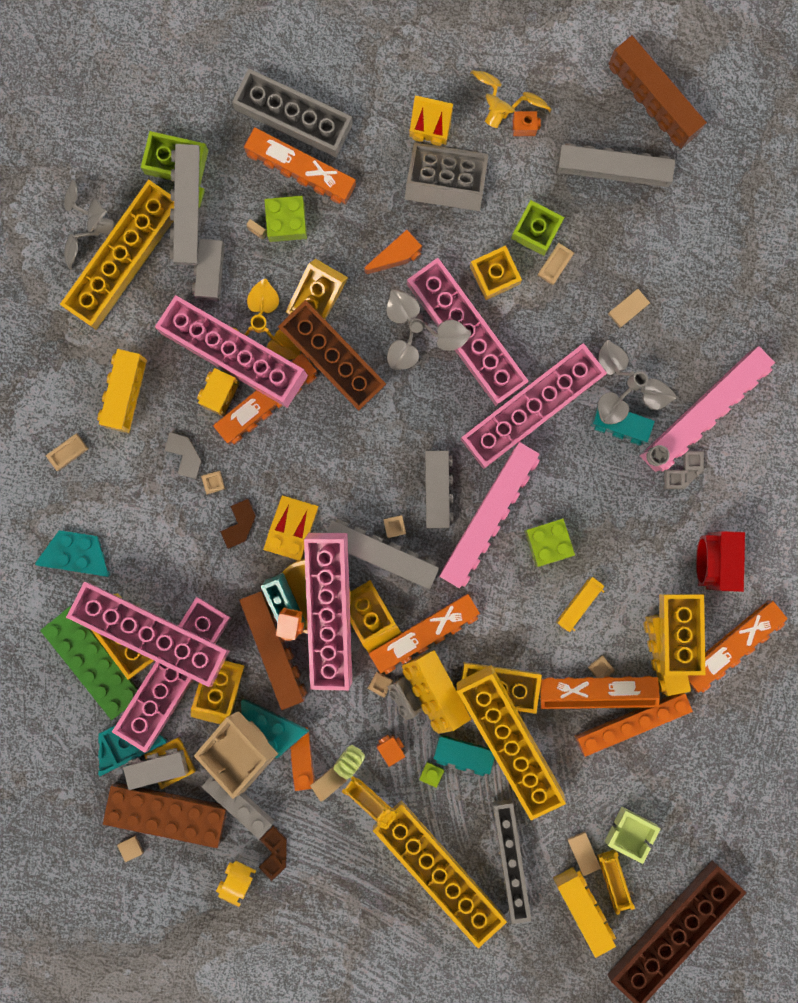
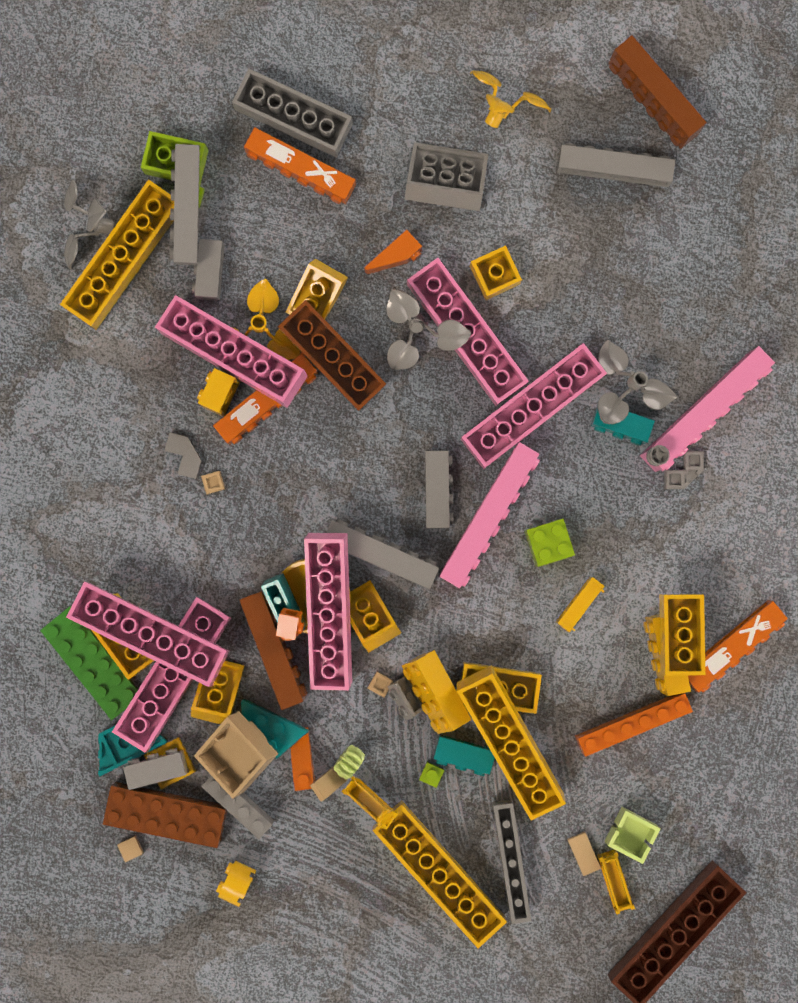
teal wing [35,530,110,577] -> none
tan tile [46,433,89,471] -> none
yellow brick [97,349,147,433] -> none
reddish brown tile [220,499,256,549] -> none
tan tile [246,219,267,240] -> none
reddish brown tile [259,825,287,881] -> none
yellow slope [263,495,319,561] -> none
lime brick [264,196,307,242] -> none
orange brick [369,594,480,674] -> none
orange brick [377,734,406,767] -> none
tan plate [383,515,406,538] -> none
yellow slope [409,95,453,146] -> none
lime brick [511,200,565,256] -> none
orange brick [513,111,541,136] -> none
tan tile [538,243,574,285] -> none
orange brick [540,676,660,709] -> none
yellow brick [553,867,616,958] -> none
tan tile [588,655,615,678] -> none
tan tile [608,289,650,328] -> none
red container [696,531,745,592] -> none

